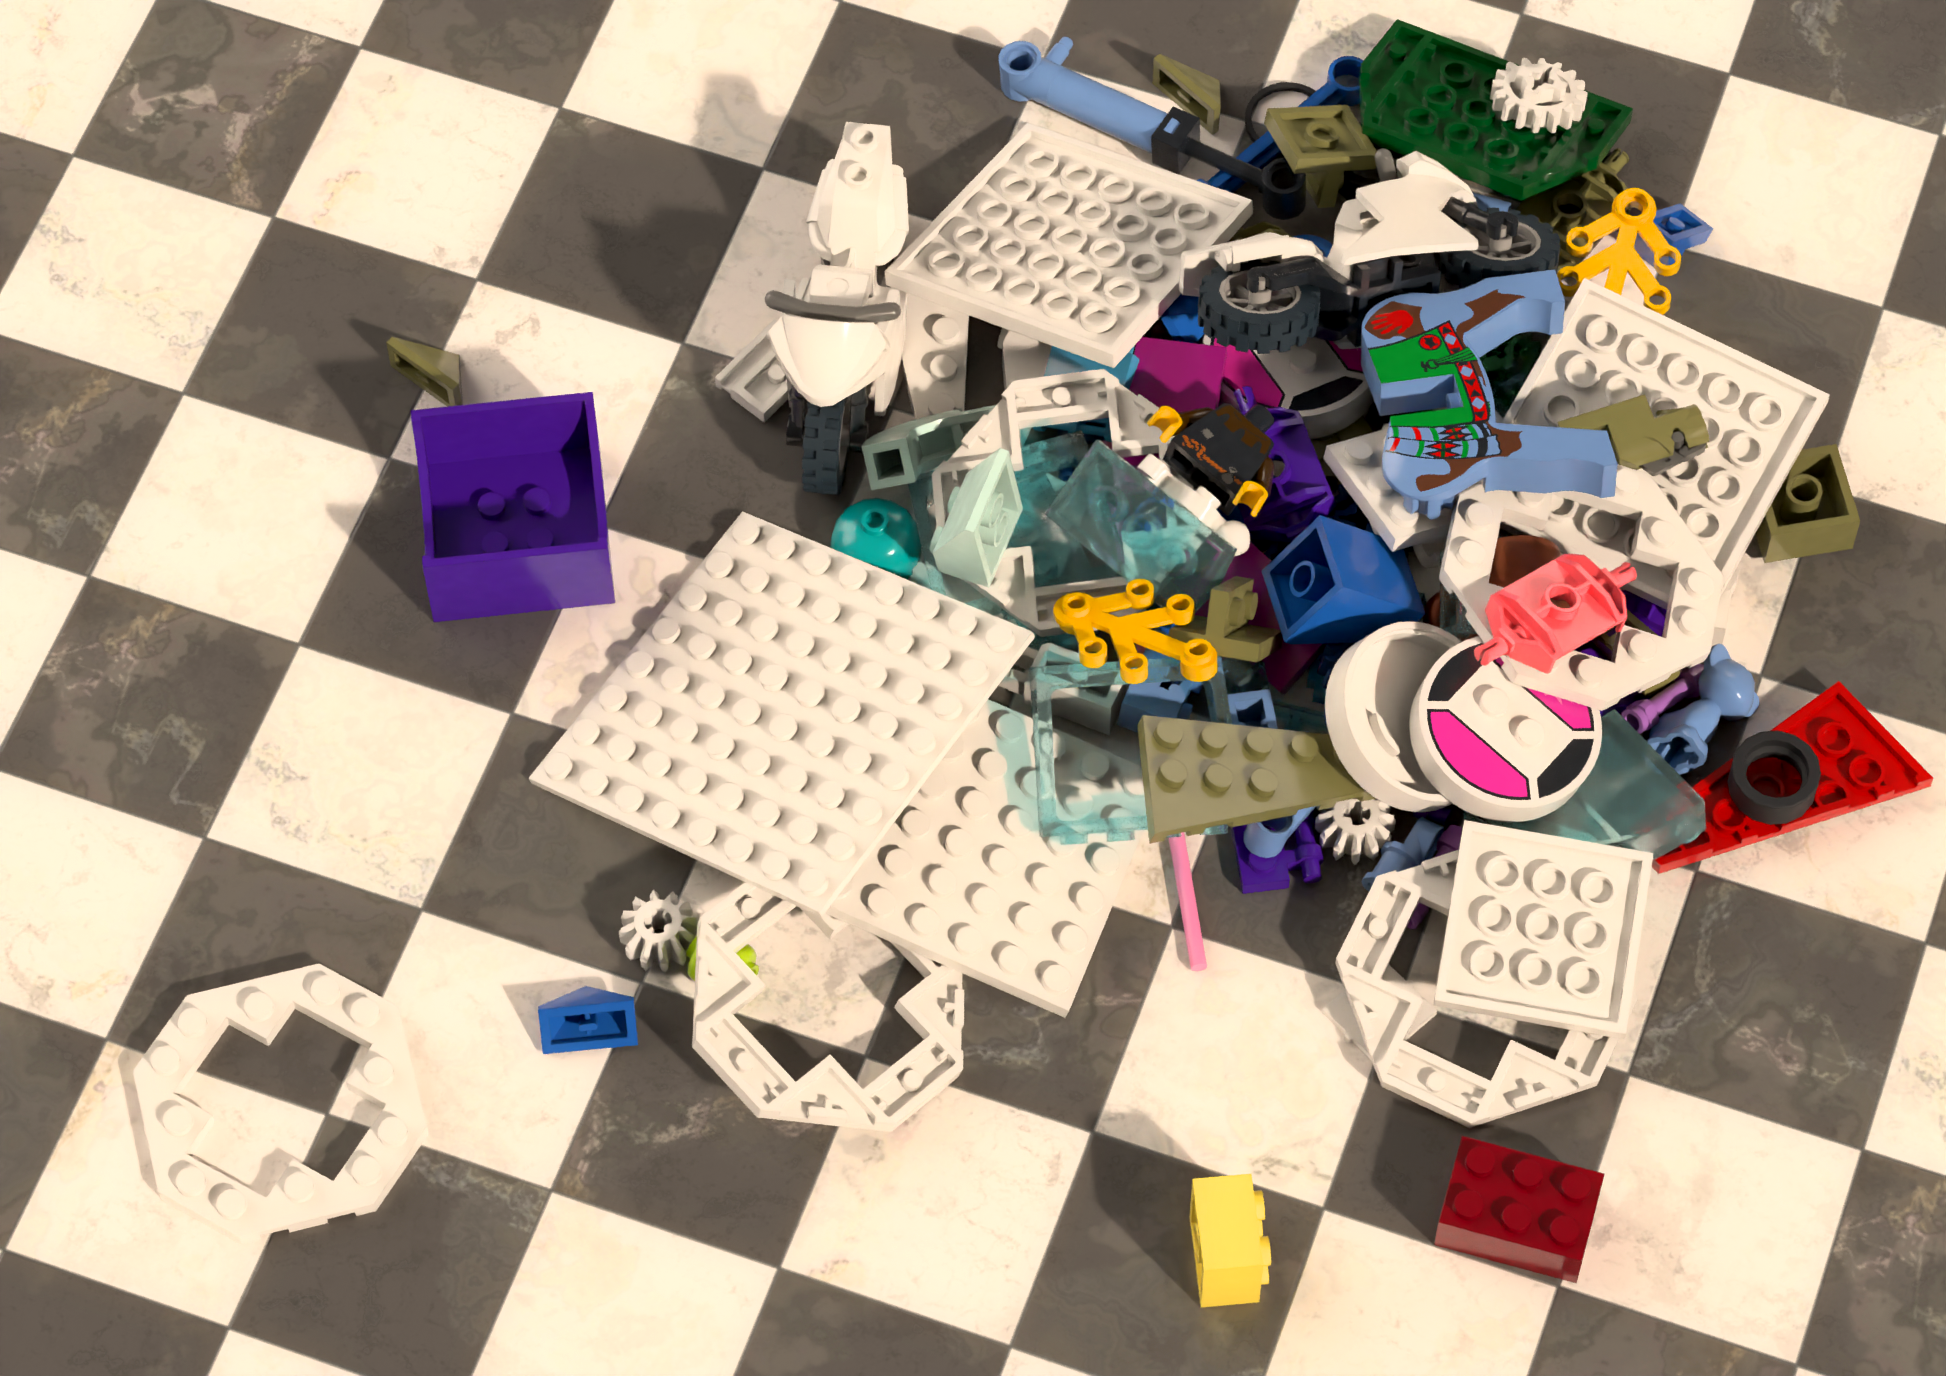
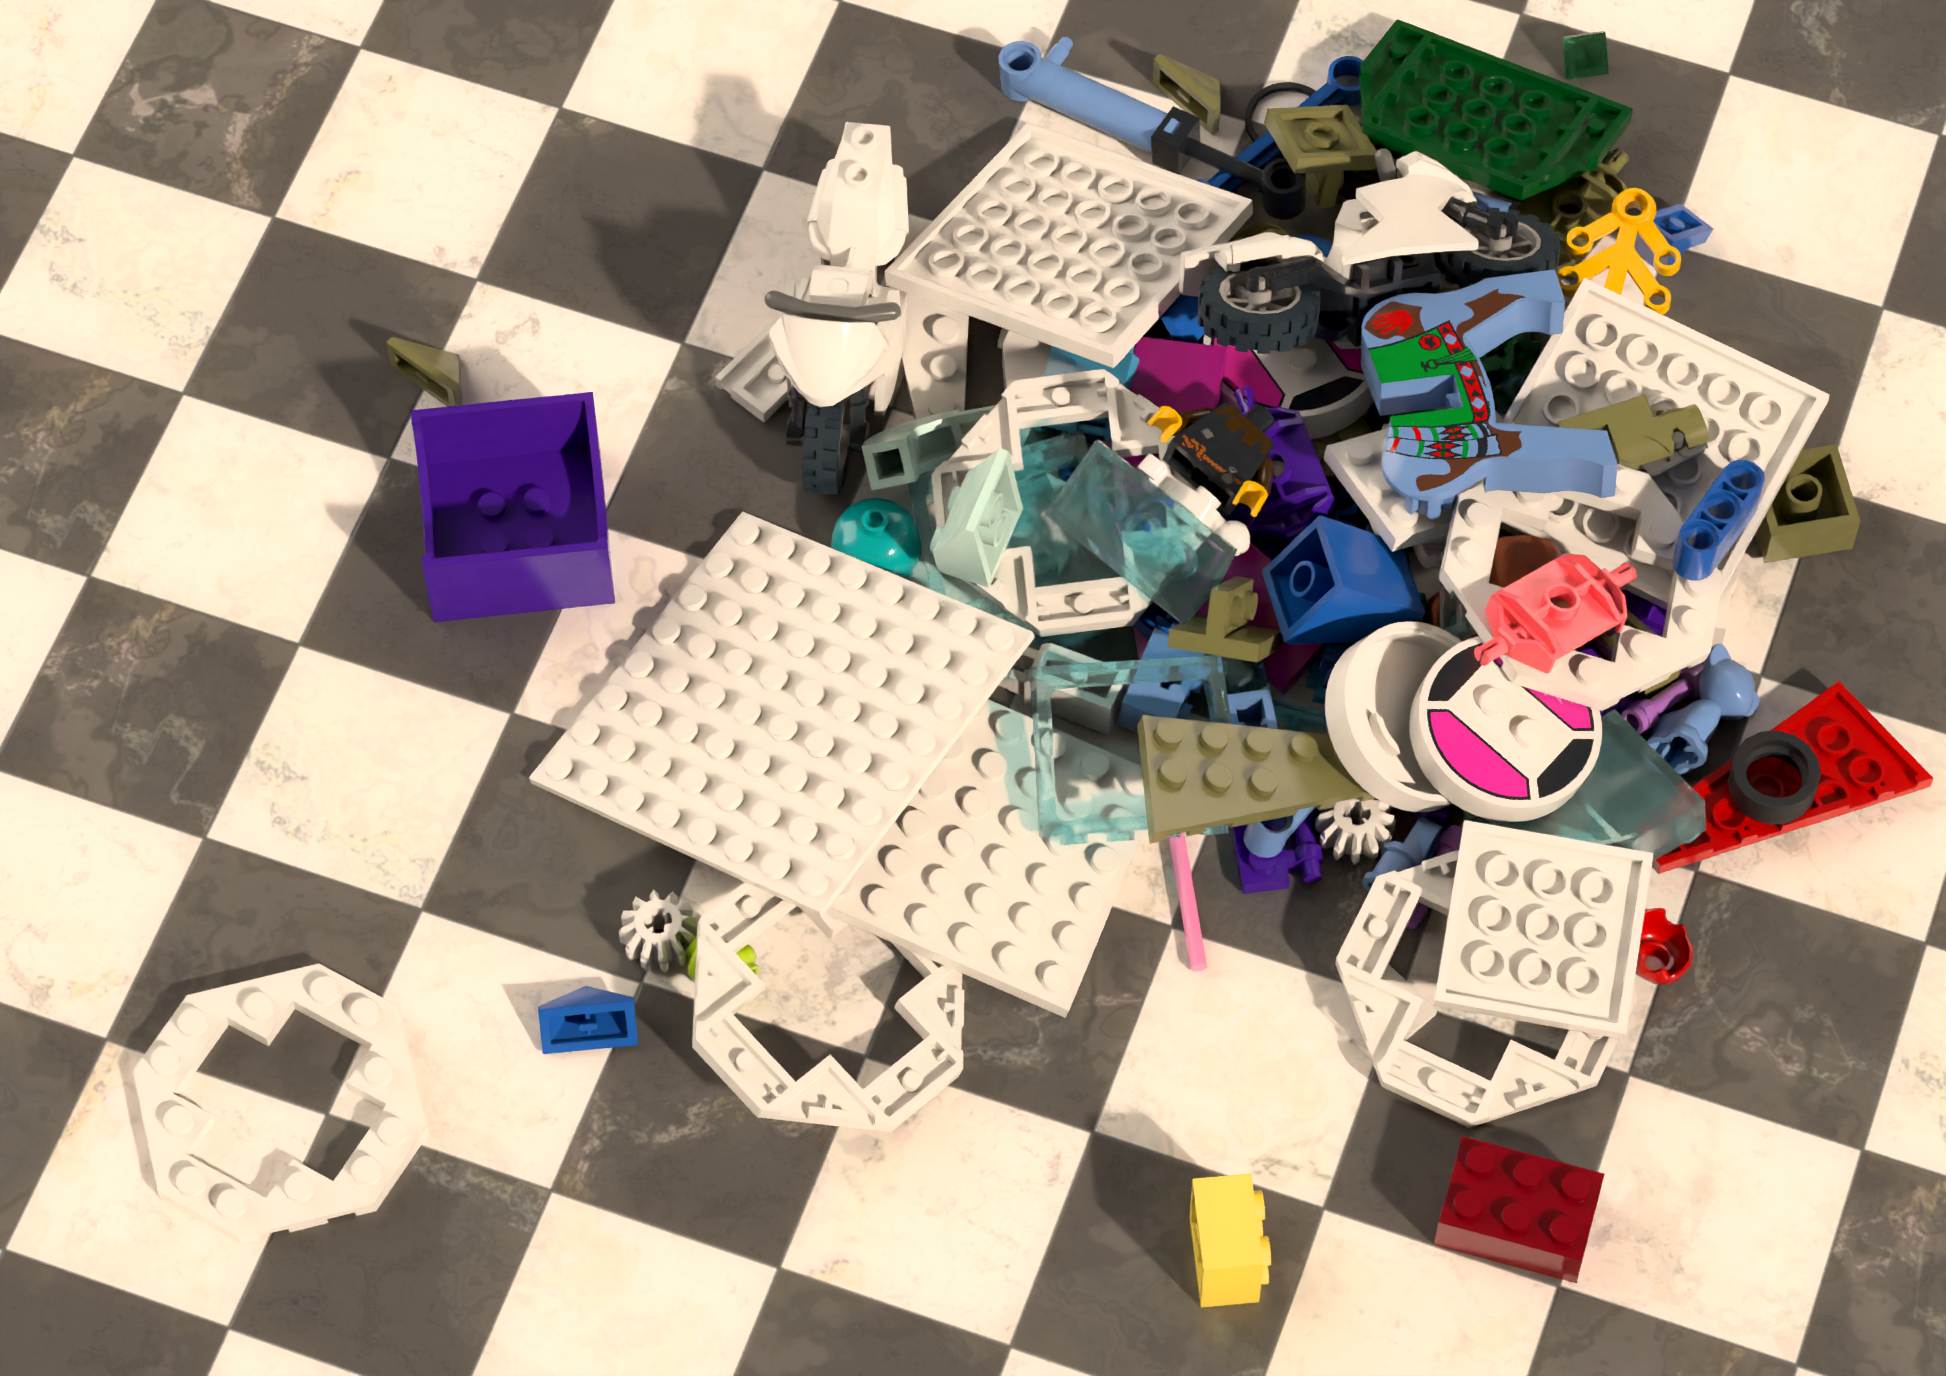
yellow plant [1053,579,1218,684] -> none
white gear [1490,58,1588,133] -> none
none -> clear green slope [1562,31,1609,80]
none -> red hair [1635,908,1693,985]
none -> blue beam [1672,460,1765,581]

